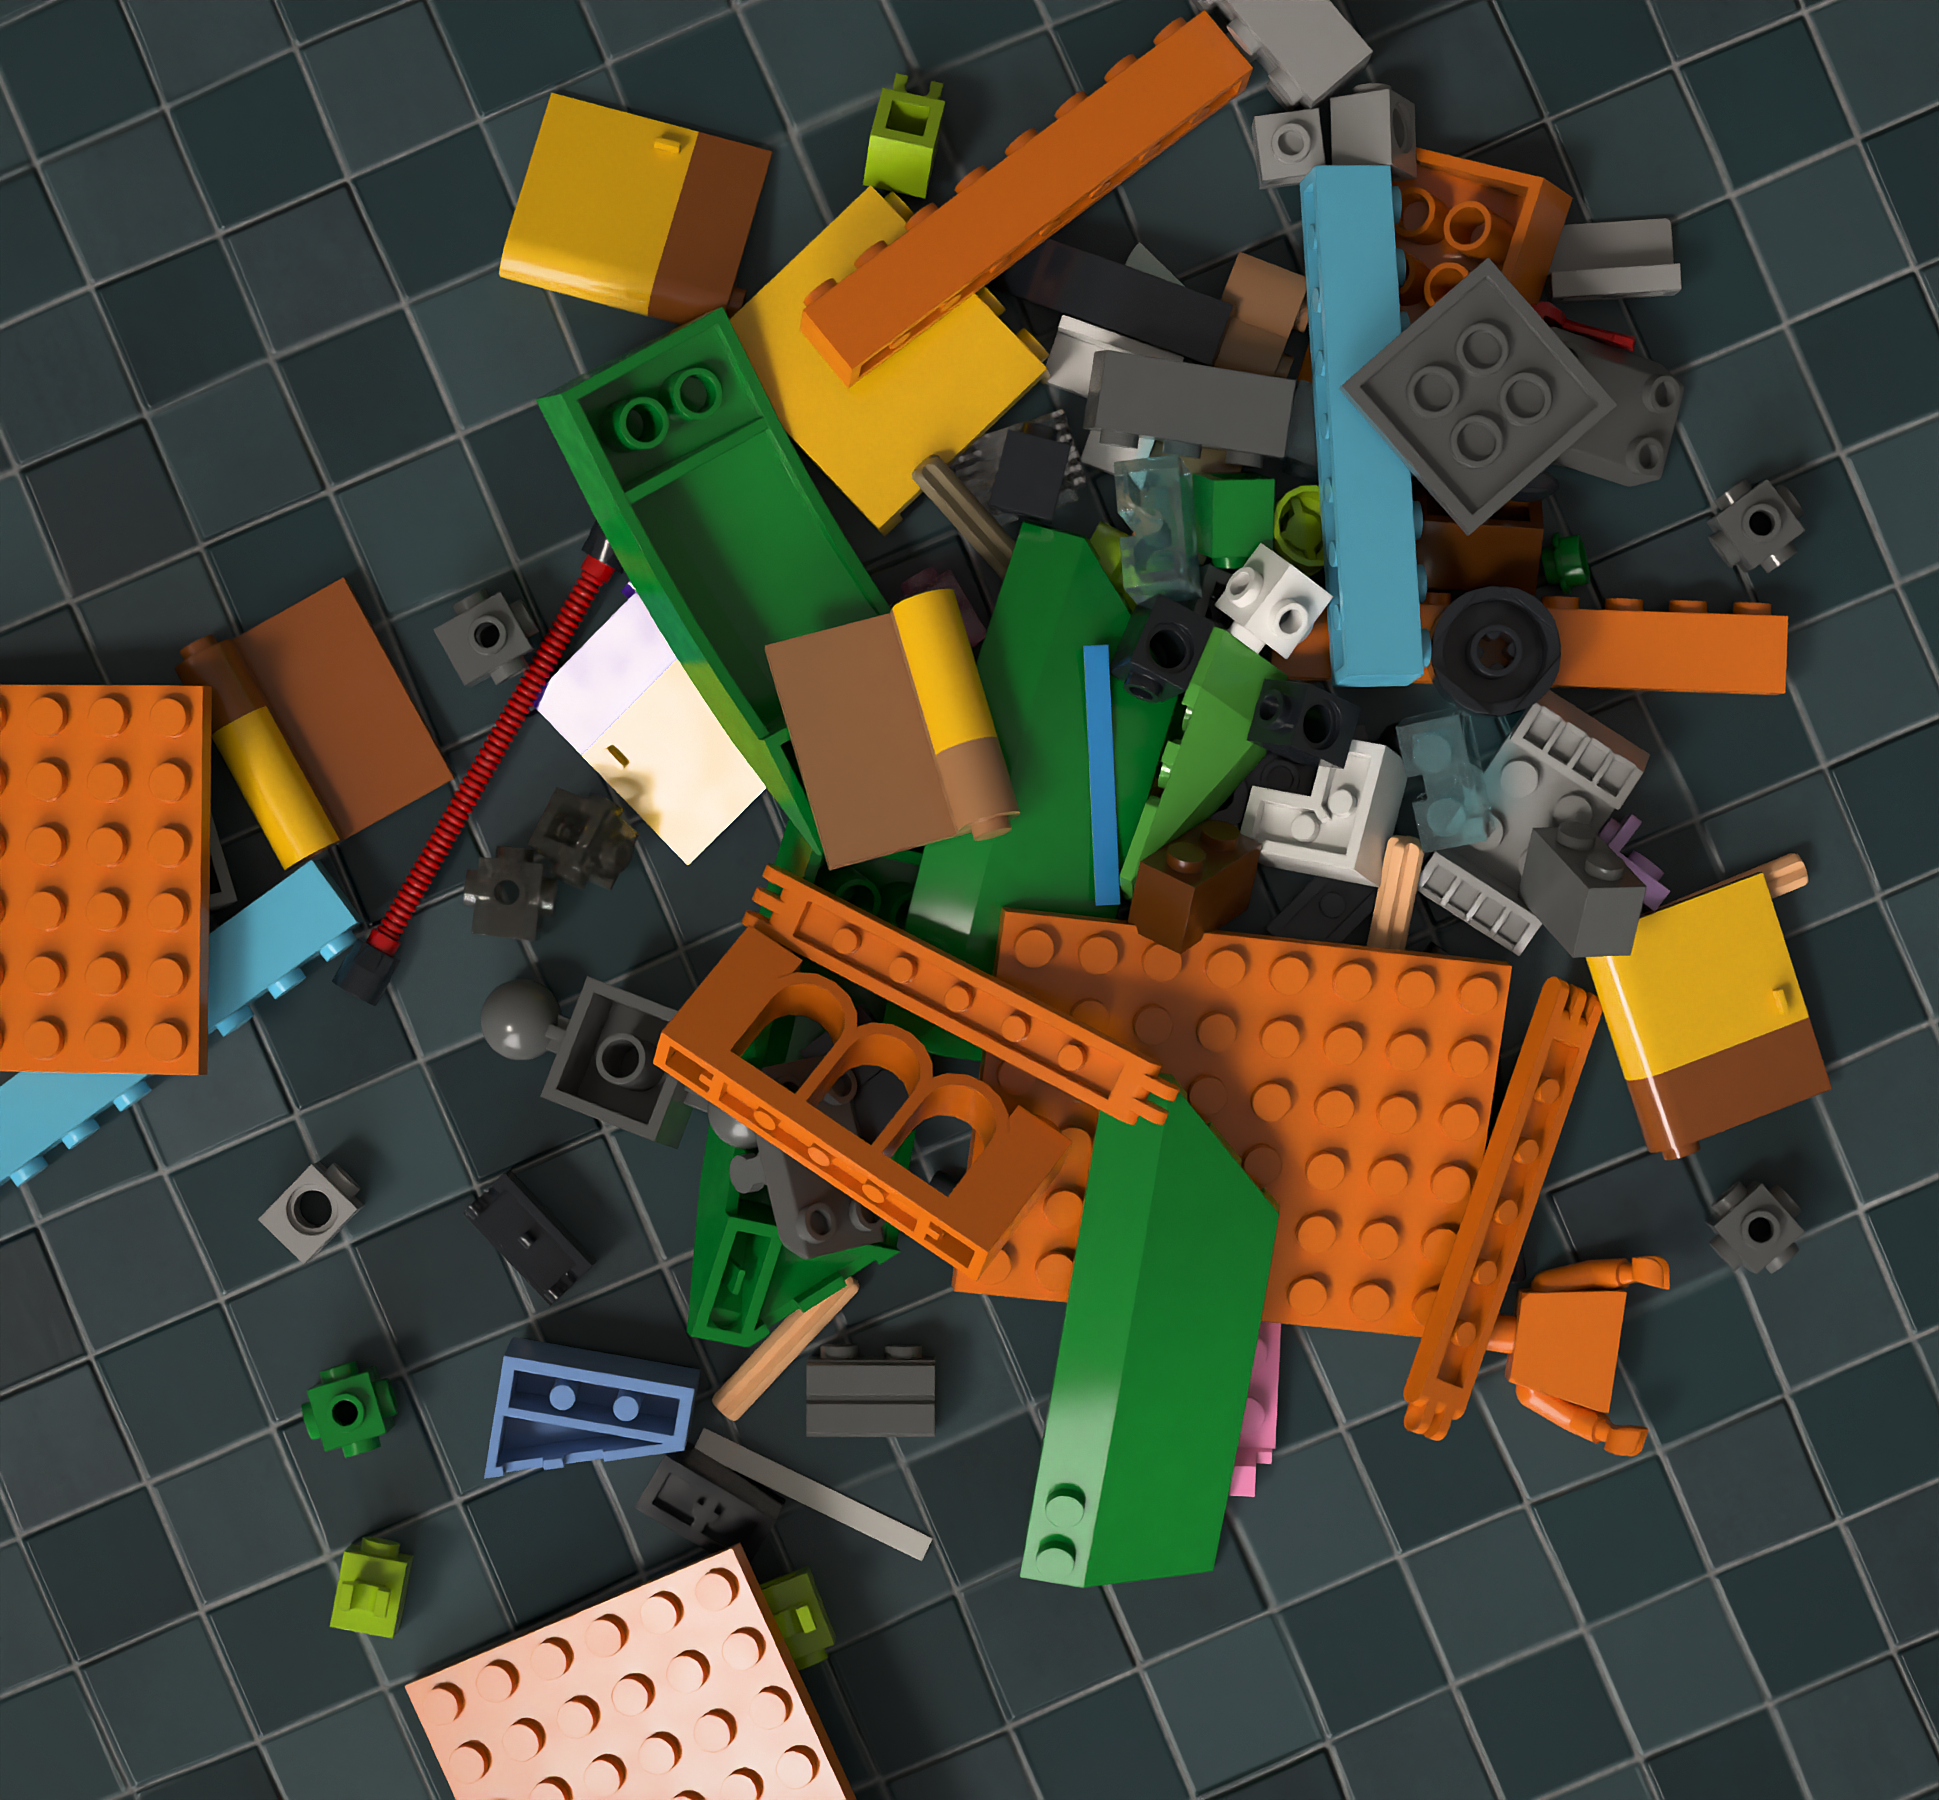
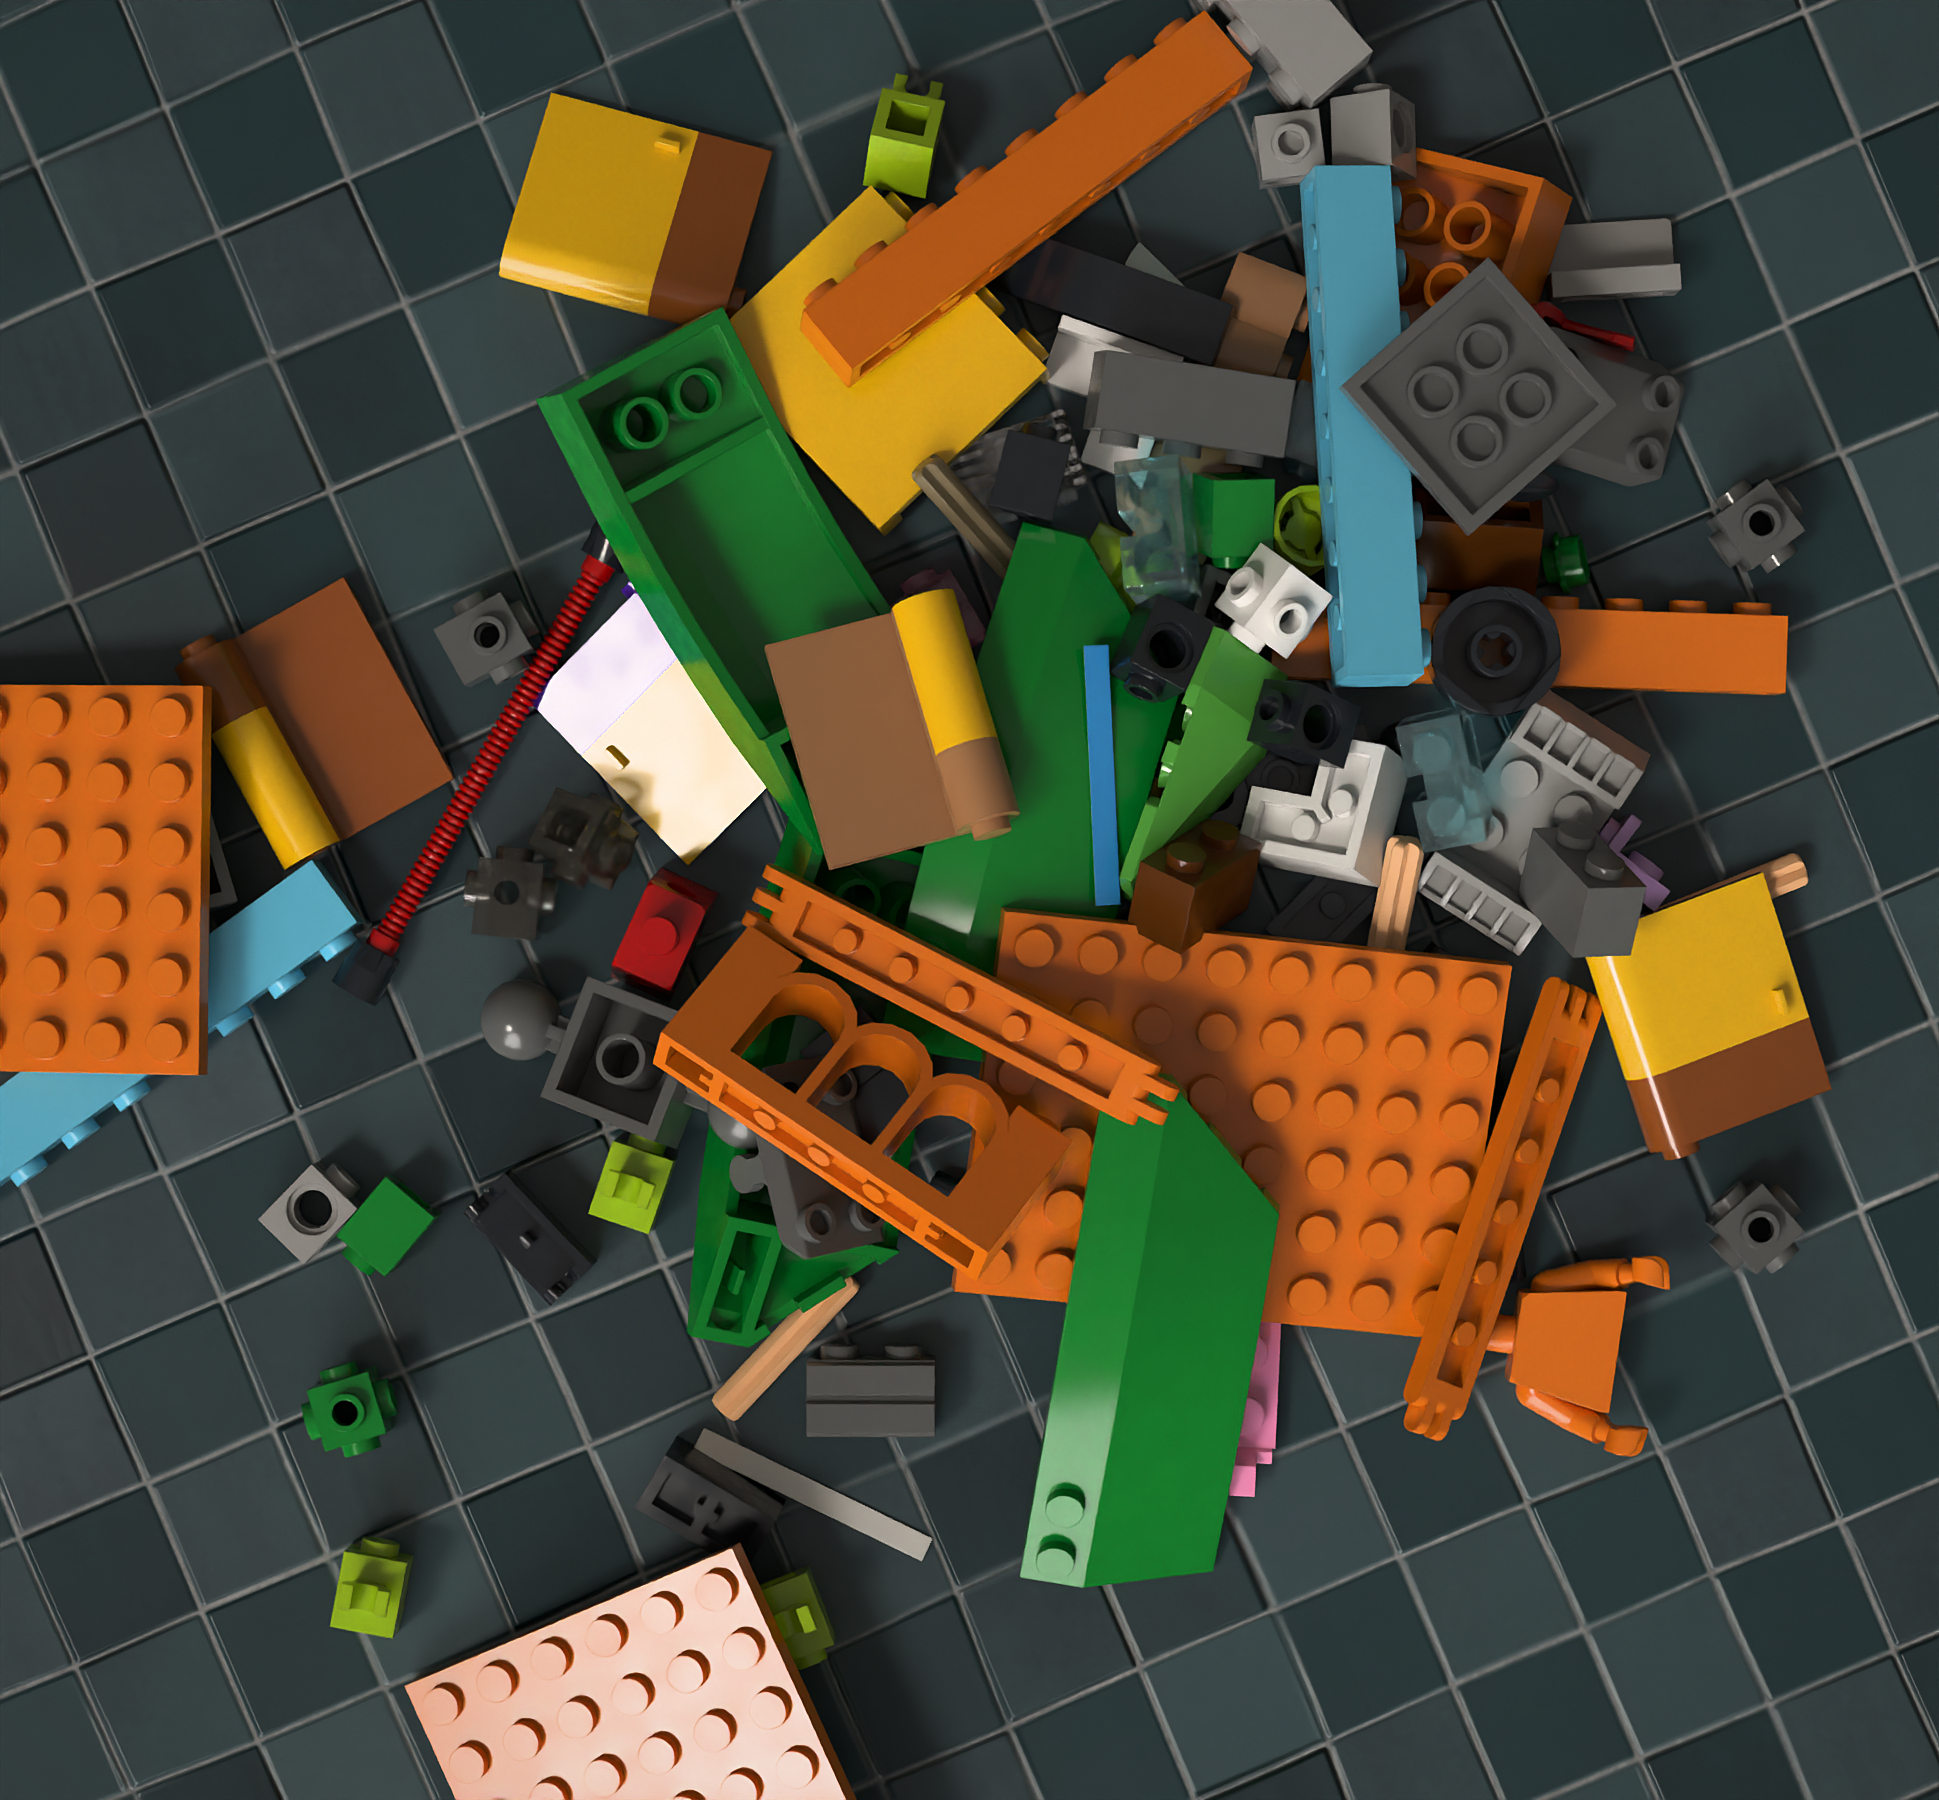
medium blue wedge [484,1337,701,1479] -> none
none -> green brick [336,1173,441,1277]
none -> lime brick [588,1133,677,1234]
none -> red torso [611,867,720,1003]

